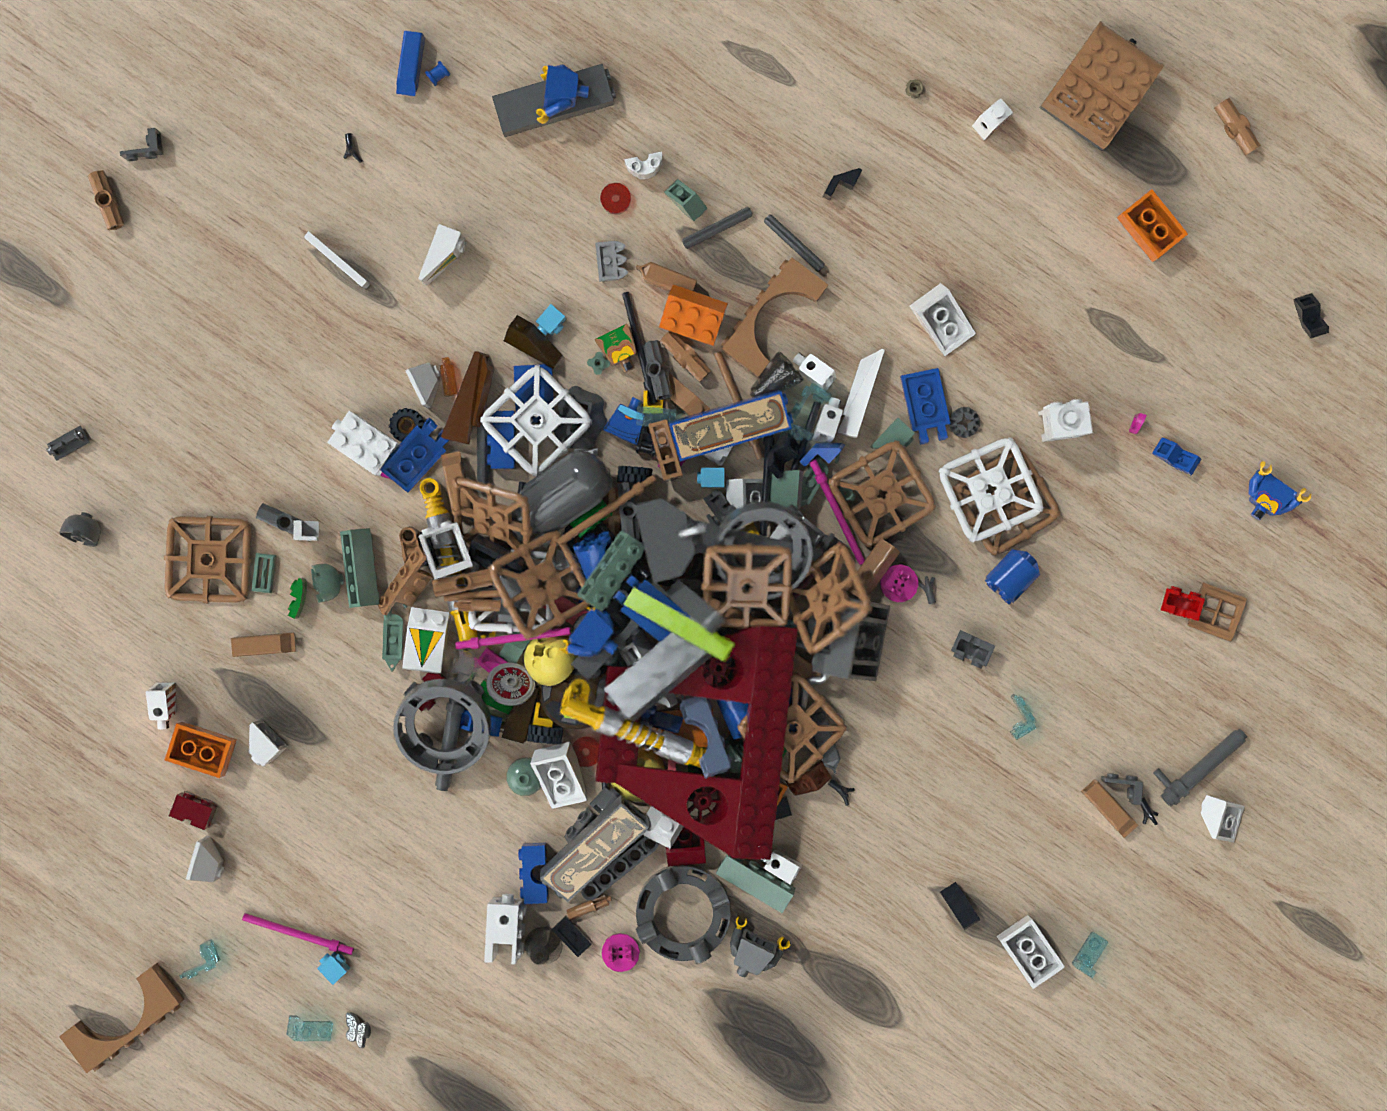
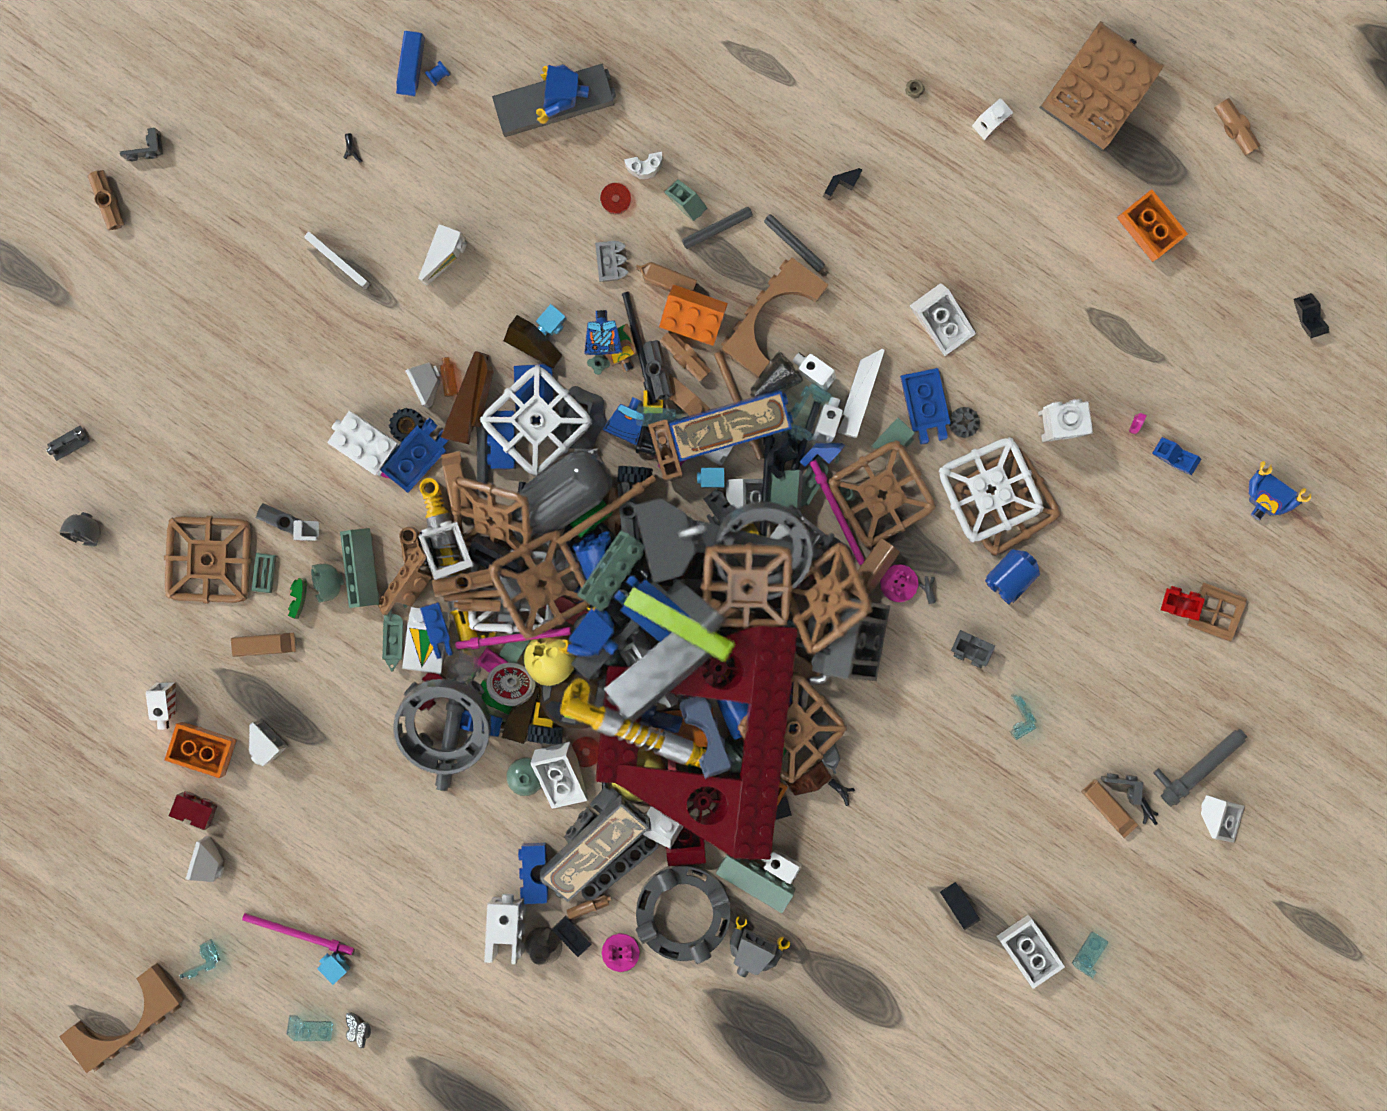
none -> blue hinge [420,602,453,659]
none -> torso [584,310,622,355]

